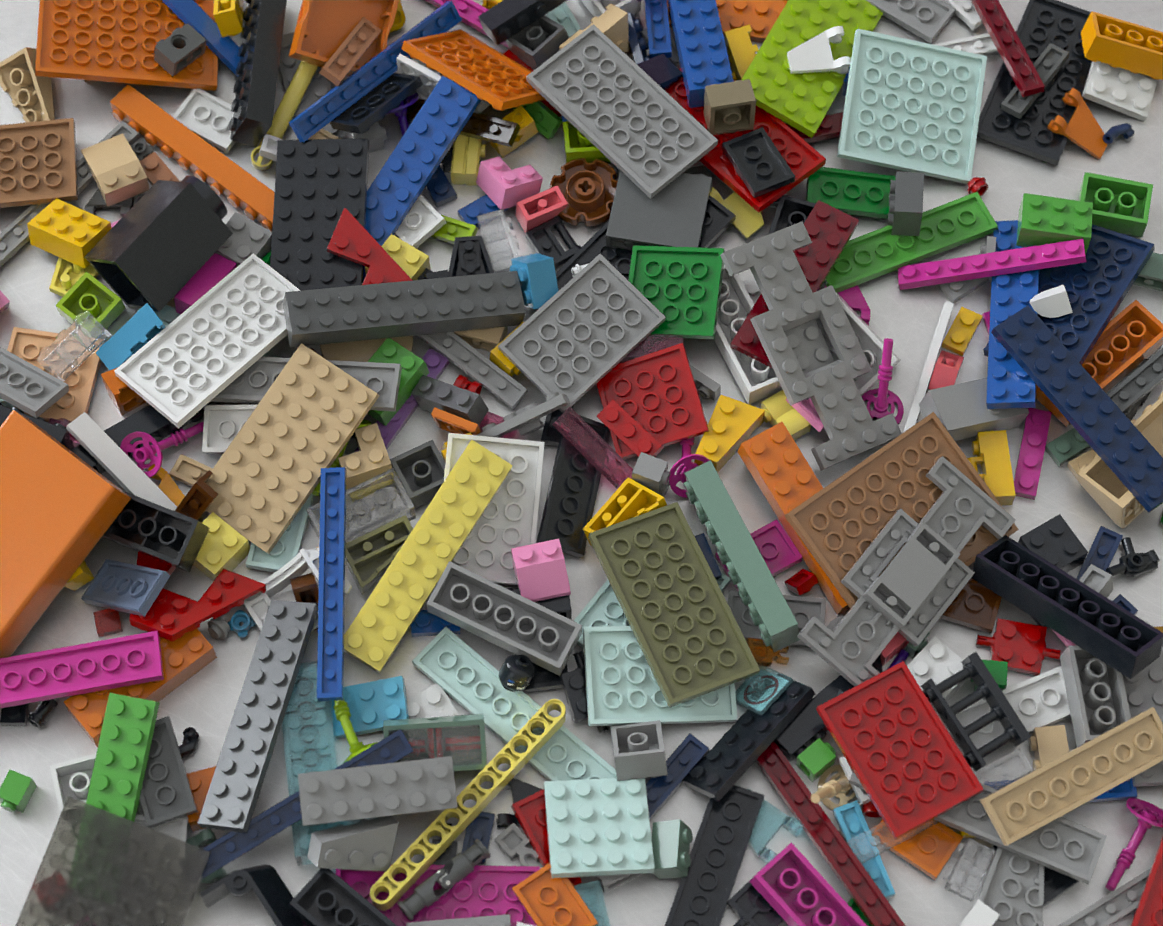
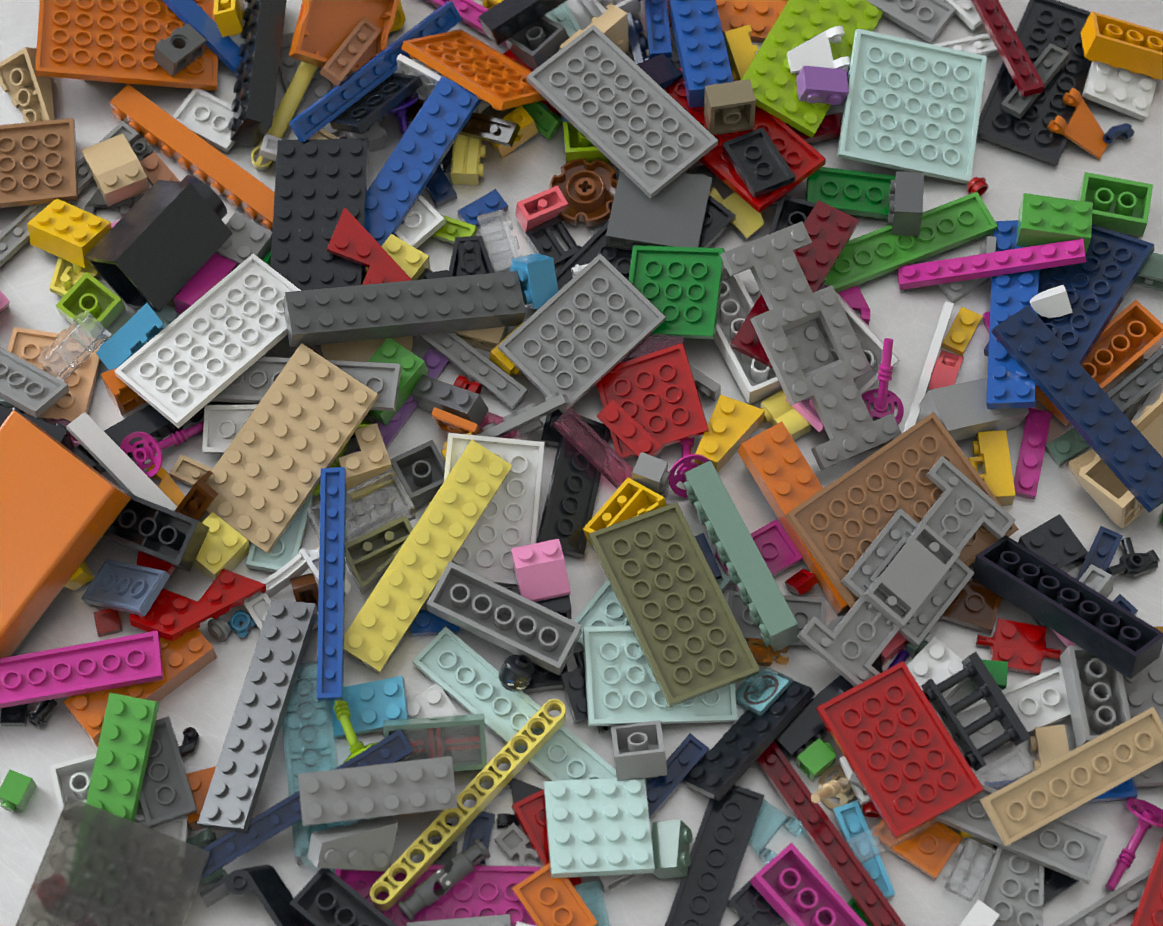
bright pink brick [476,157,543,210] -> none
none -> medium lavender piece [796,65,849,105]

